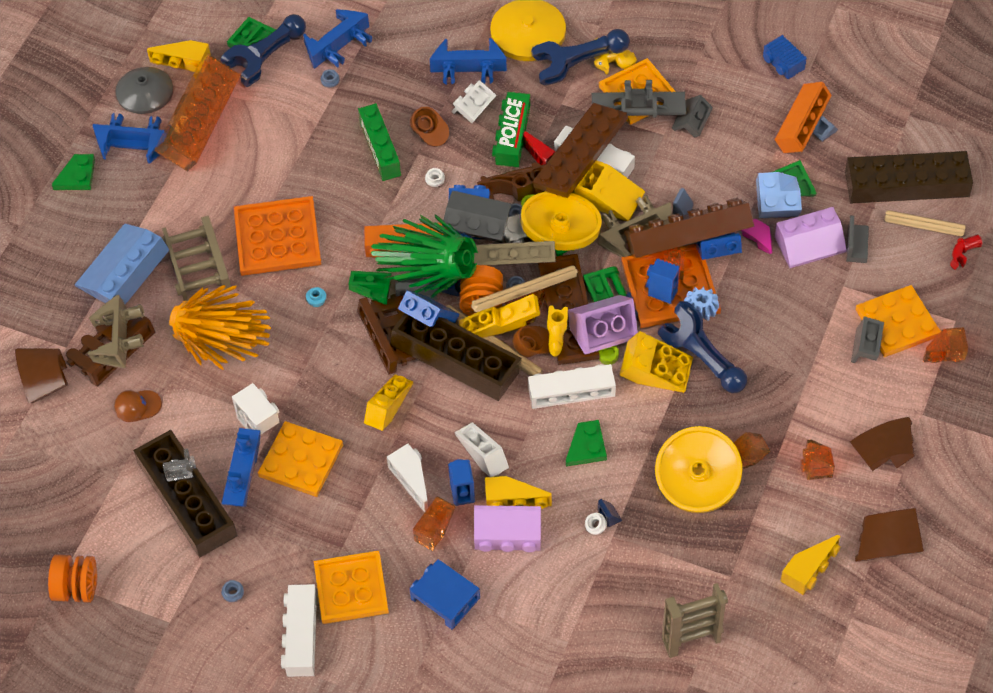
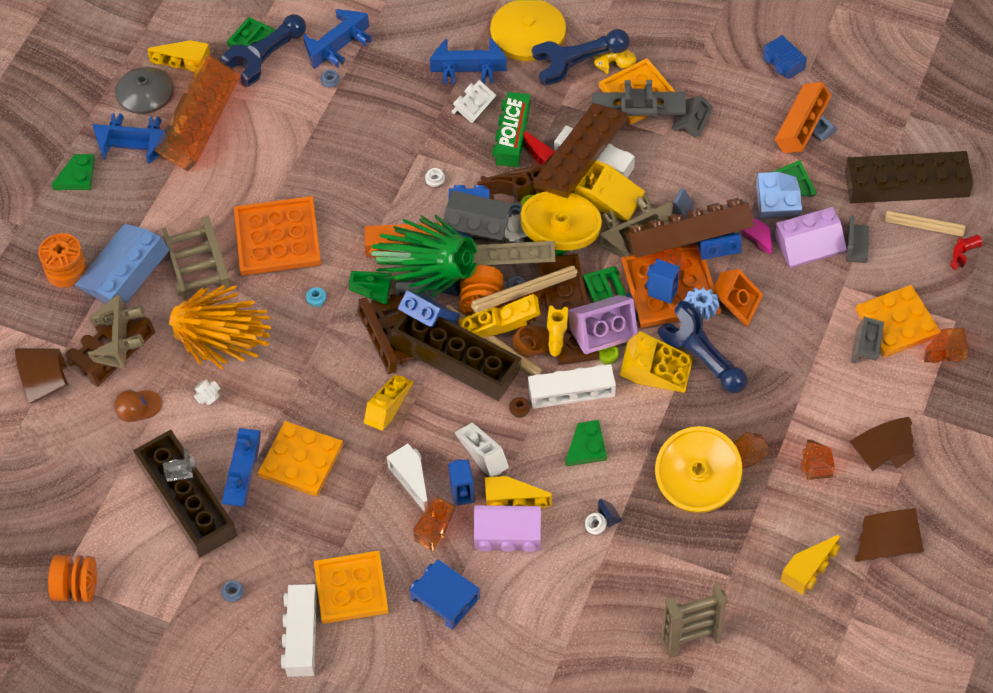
white brick [232,383,279,434] -> none
green brick [358,103,401,181] -> none
dark orange cap [410,107,449,147] -> none
none -> orange wheel [38,233,87,287]
none -> white gear [194,379,221,405]
none -> reddish brown plate [509,397,530,418]
none -> orange slope [714,268,764,326]

